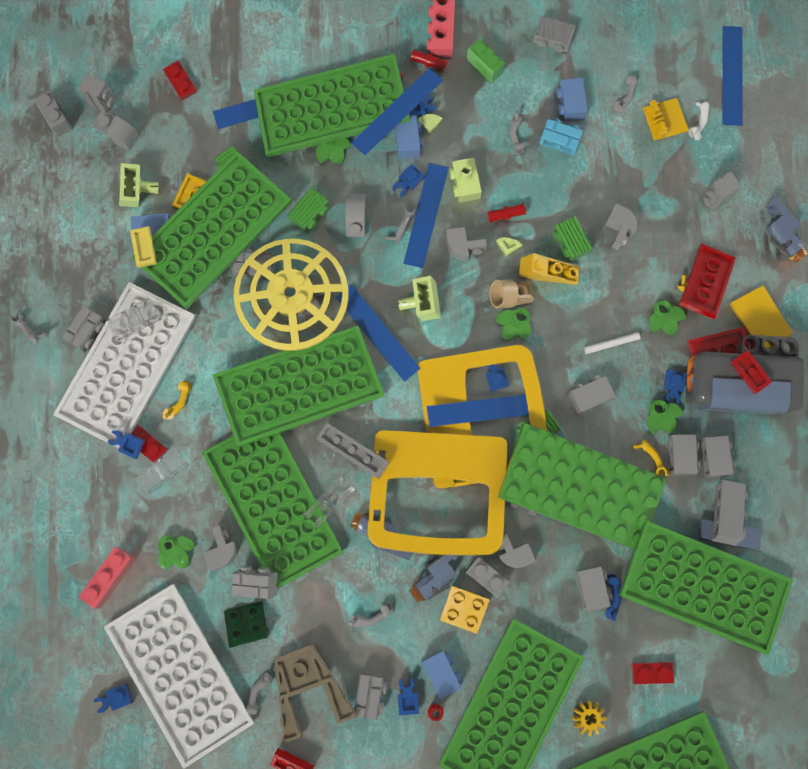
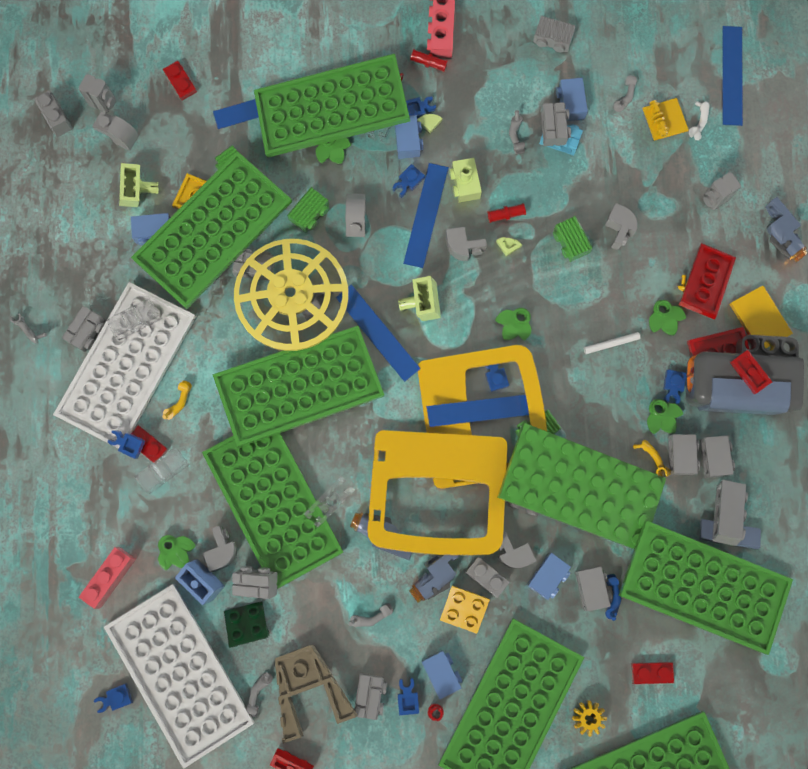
light yellow tile [130,226,157,268] -> none
light grey plate [316,423,390,479] -> none
blue sticker [351,68,443,155] -> none
light grey piece [385,207,416,244] -> none
bright green brick [466,39,505,83] -> none
tan piece [489,279,534,308] -> none
yellow slope [519,253,580,285] -> none
light grey brick [568,375,616,415] -> none
none -> medium blue brick [175,559,225,605]
none -> medium blue brick [527,553,571,600]
none -> light grey brick [541,103,571,146]

